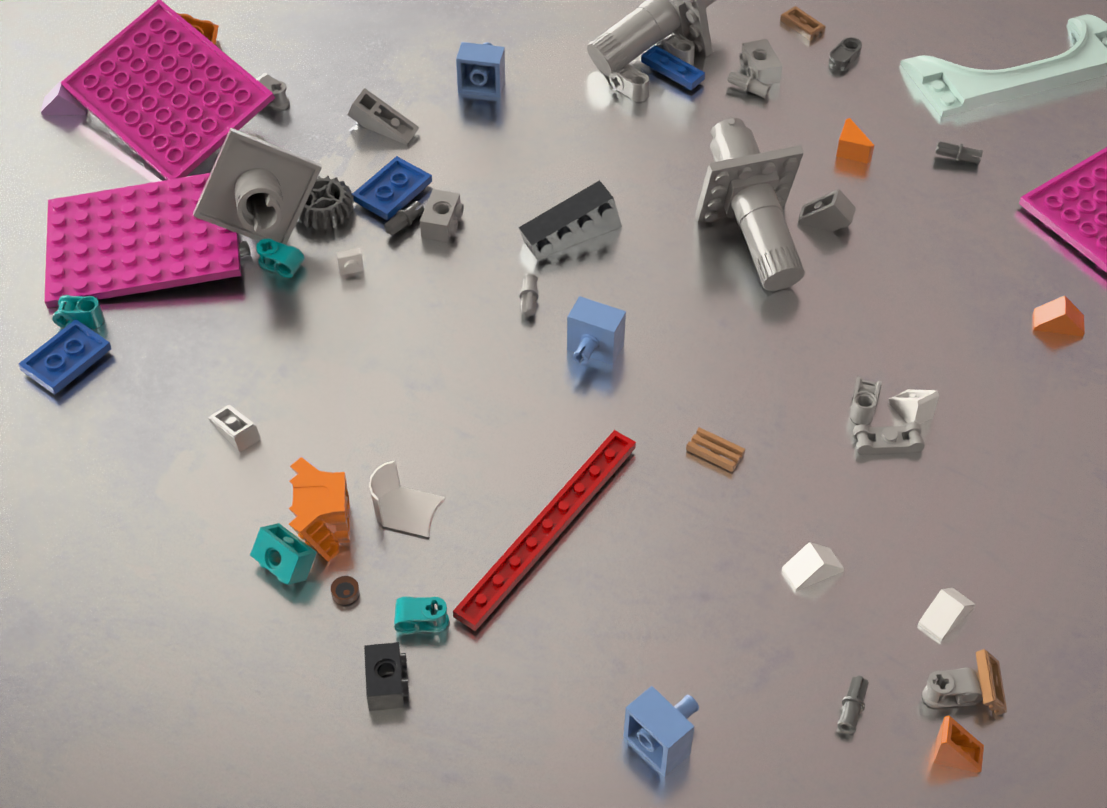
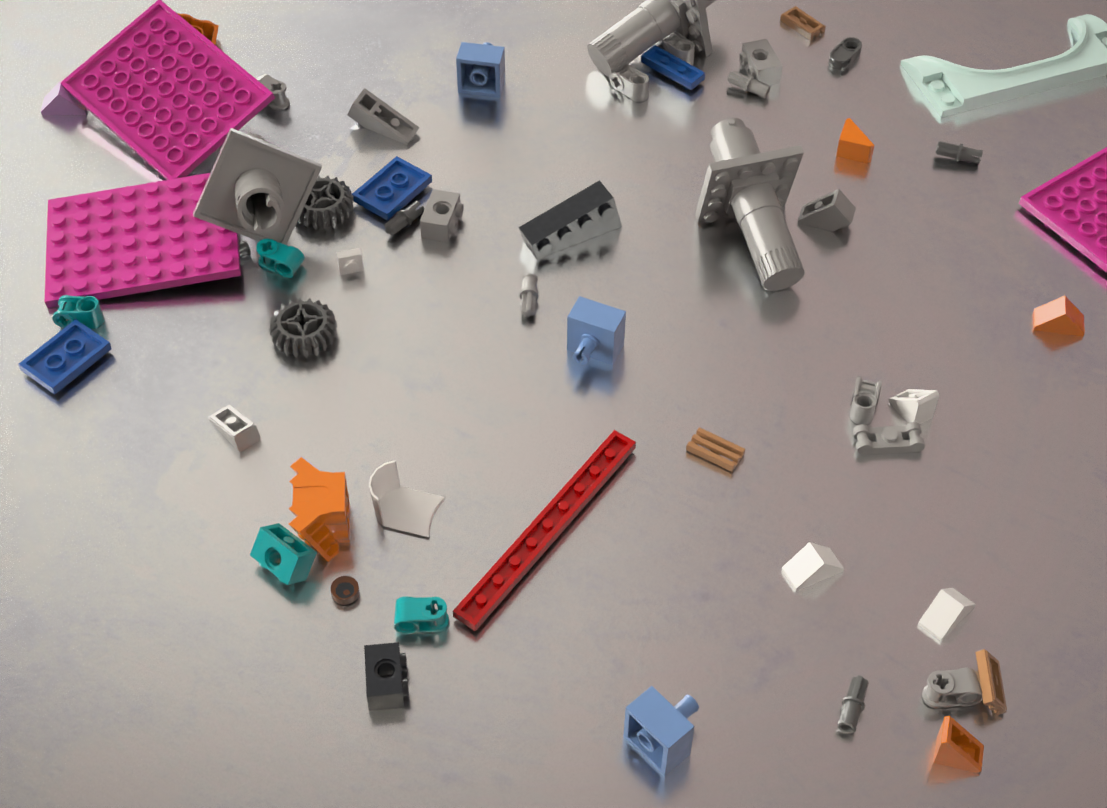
none -> dark grey gear [269,298,337,359]

